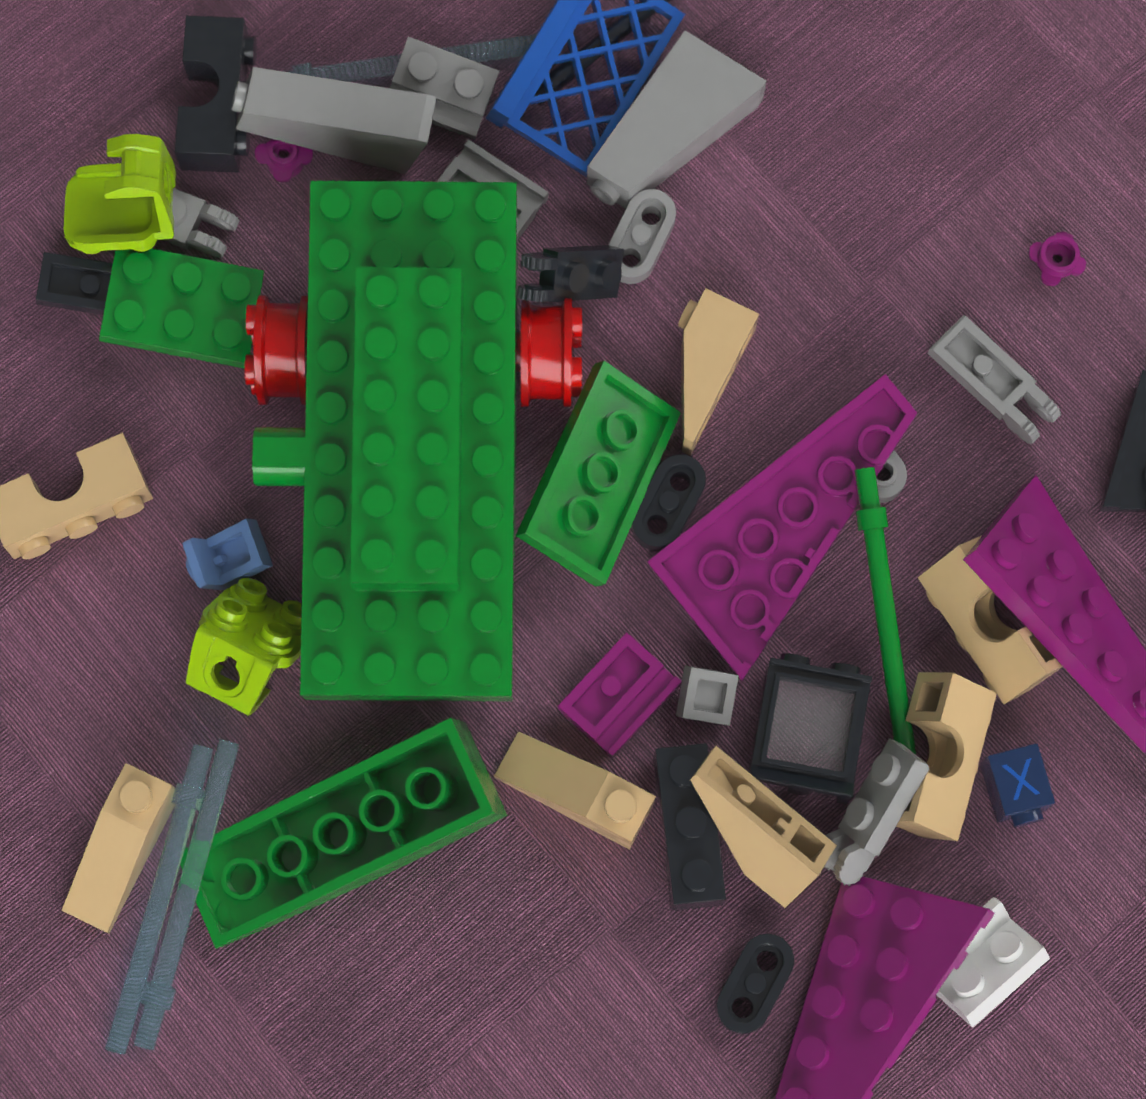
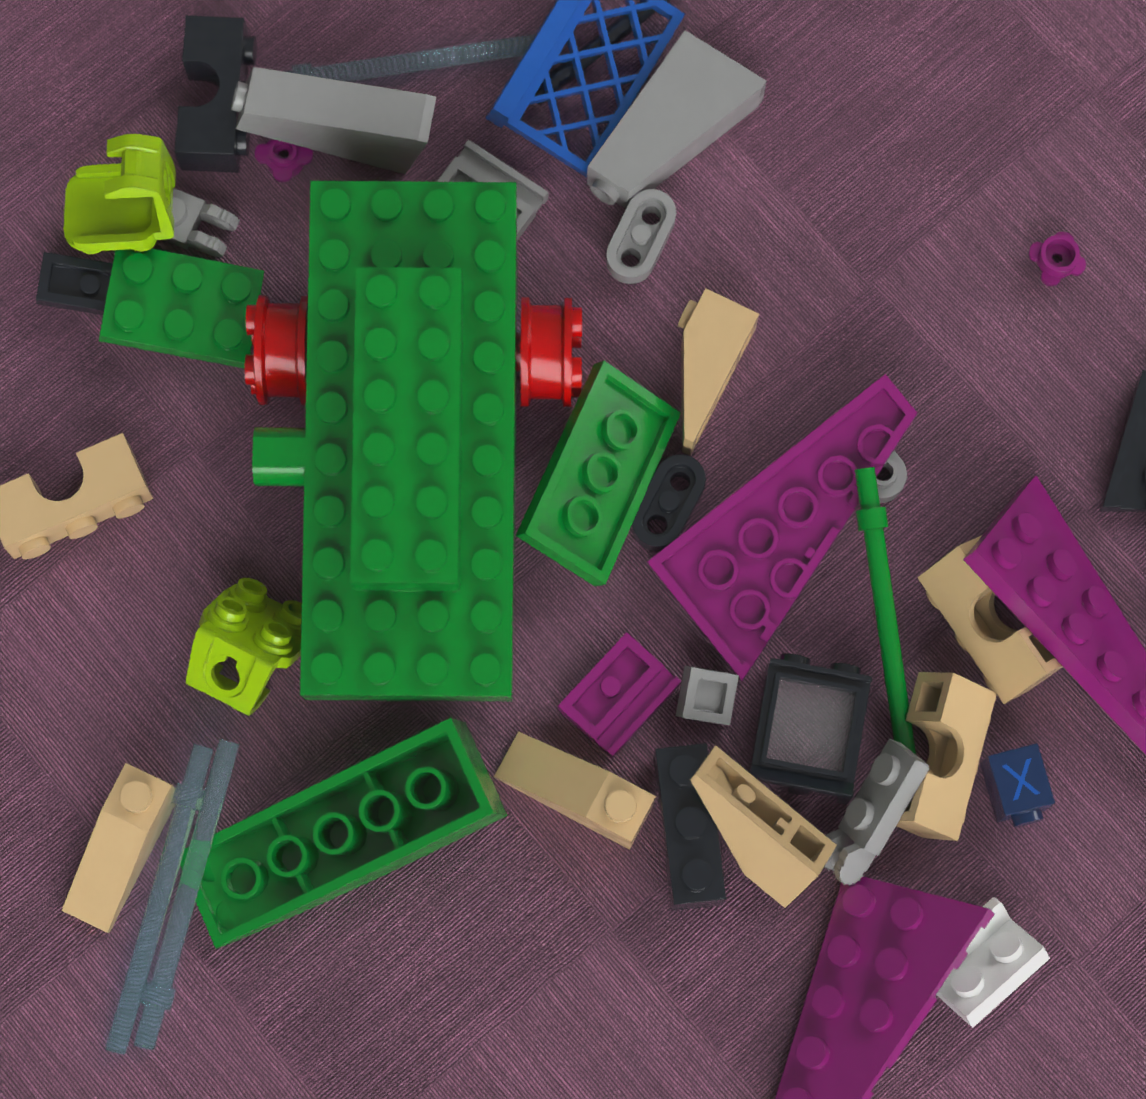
medium blue bracket [182,518,273,590] -> none
light grey plate [390,36,499,140] -> none
black hinge [517,245,624,302] -> none
black plate [716,934,794,1034] -> none
light grey hinge [927,315,1061,444] -> none

